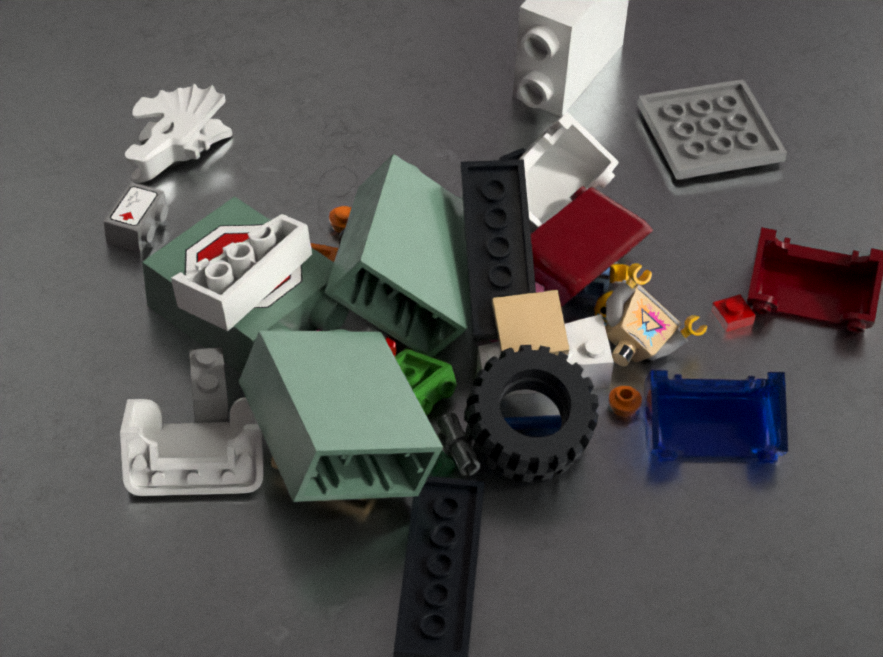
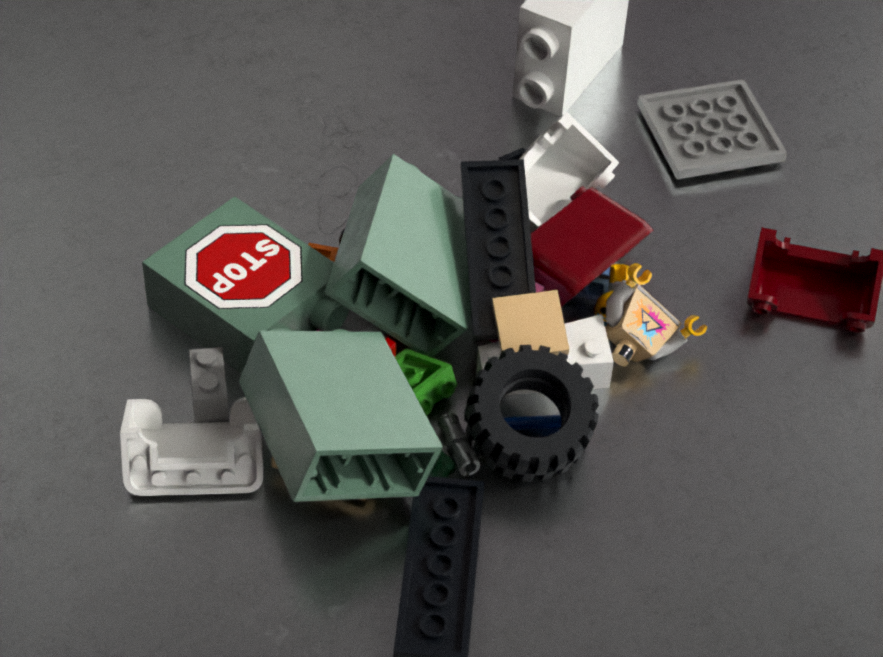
light grey brick [103,182,168,253] -> none
white animal [125,84,233,183] -> none
white wedge [171,214,312,331] -> none
orange plate [329,206,352,233] -> none
orange plate [609,386,642,417] -> none
clear blue windscreen [644,370,788,463] -> none
red plate [711,294,756,332] -> none

